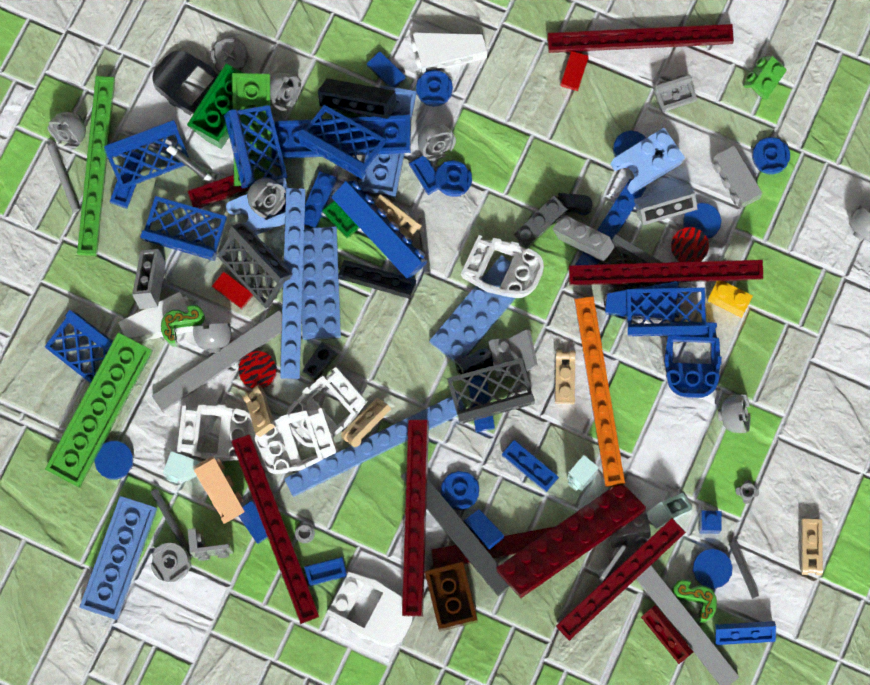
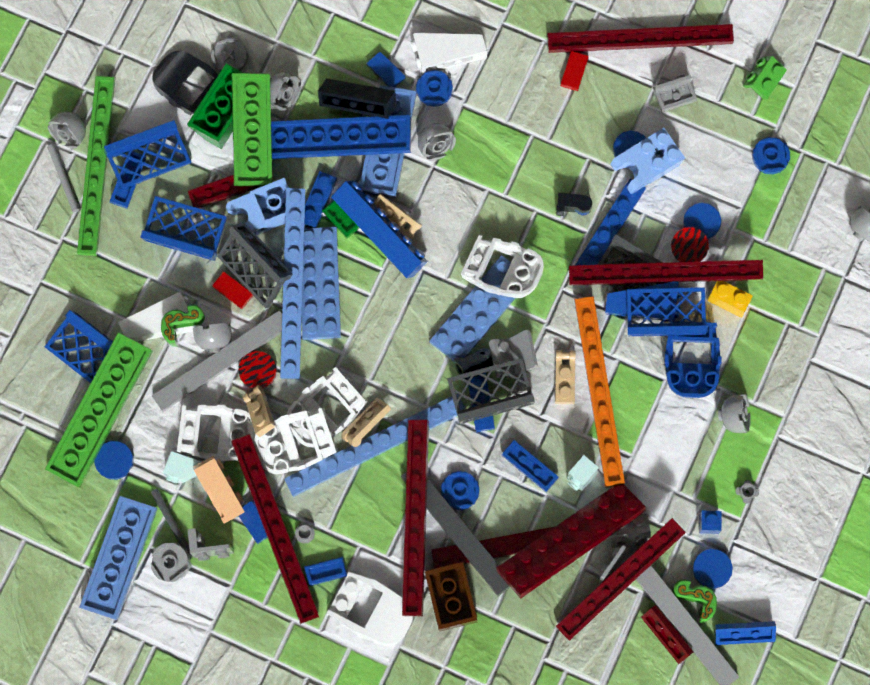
light grey brick [132,249,166,309] -> none
flat silver bar [166,145,216,183] -> none
blue fence [224,105,288,188] -> none
light grey cylinder [247,178,286,218] -> none
blue fence [298,105,386,179] -> none
black leg [303,342,338,381] -> none
black plate [338,260,416,299] -> none
blue tile [409,155,439,195] -> none
flat silver bar [418,218,431,274] -> none
blue tile [434,160,472,197] -> none
blue tile [464,509,504,549] -> none
dark grey plate [513,195,568,249] -> none
light grey brick [553,214,614,262] -> none
light grey brick [634,183,698,225] -> none
light aqua slope [646,493,693,529] -> none
light grey brick [712,145,762,209] -> none
flat silver bar [729,541,759,599] -> none
tan plate [801,519,823,575] -> none

